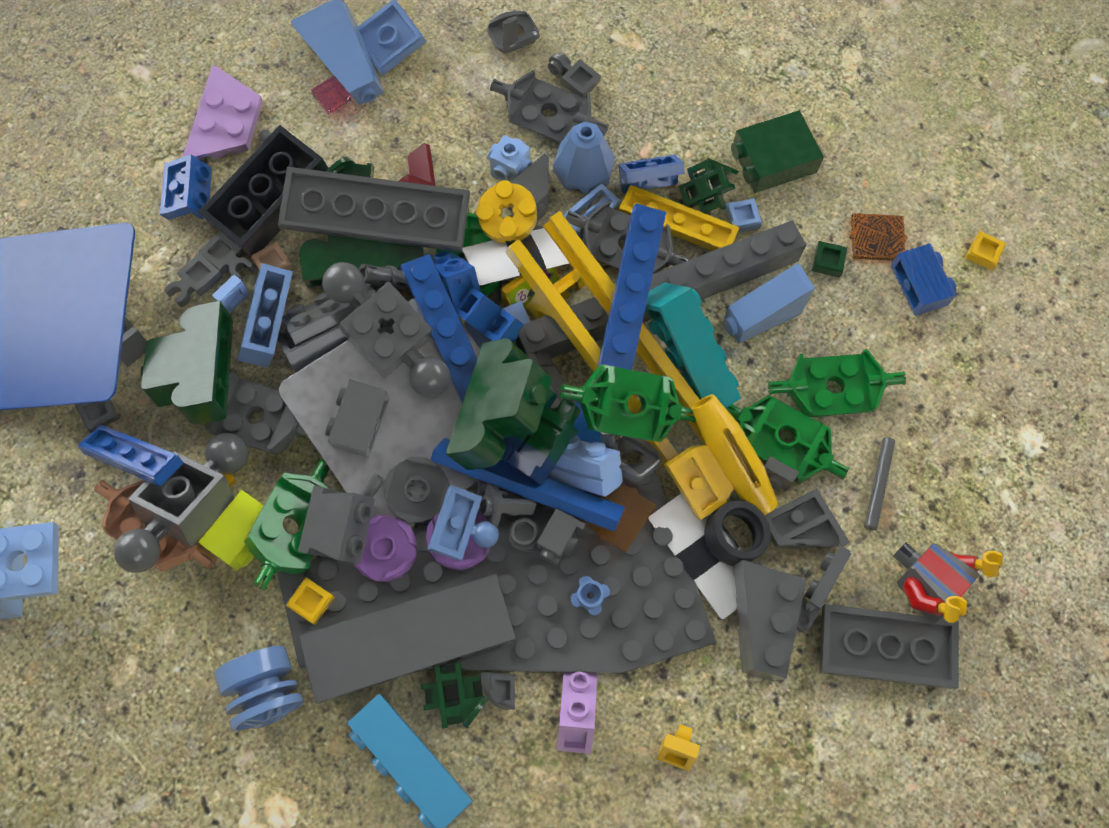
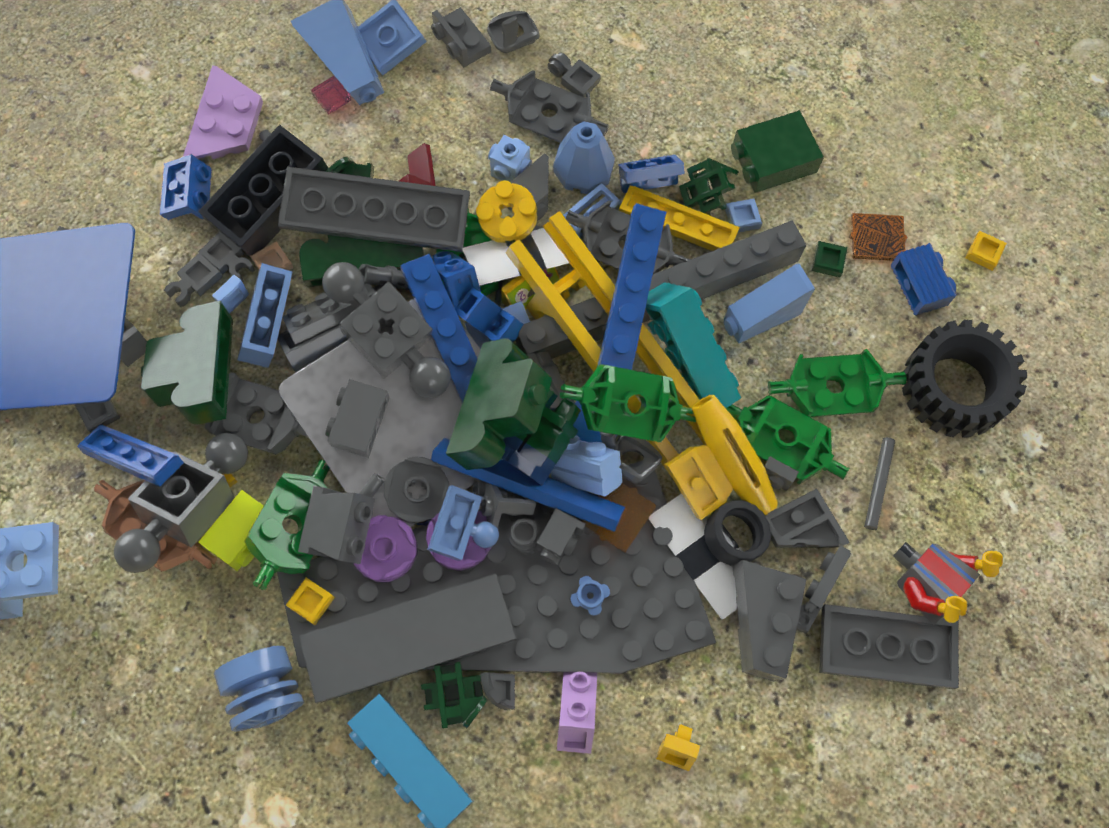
none -> dark grey bracket [431,7,491,68]
none -> black tyre [902,319,1028,438]

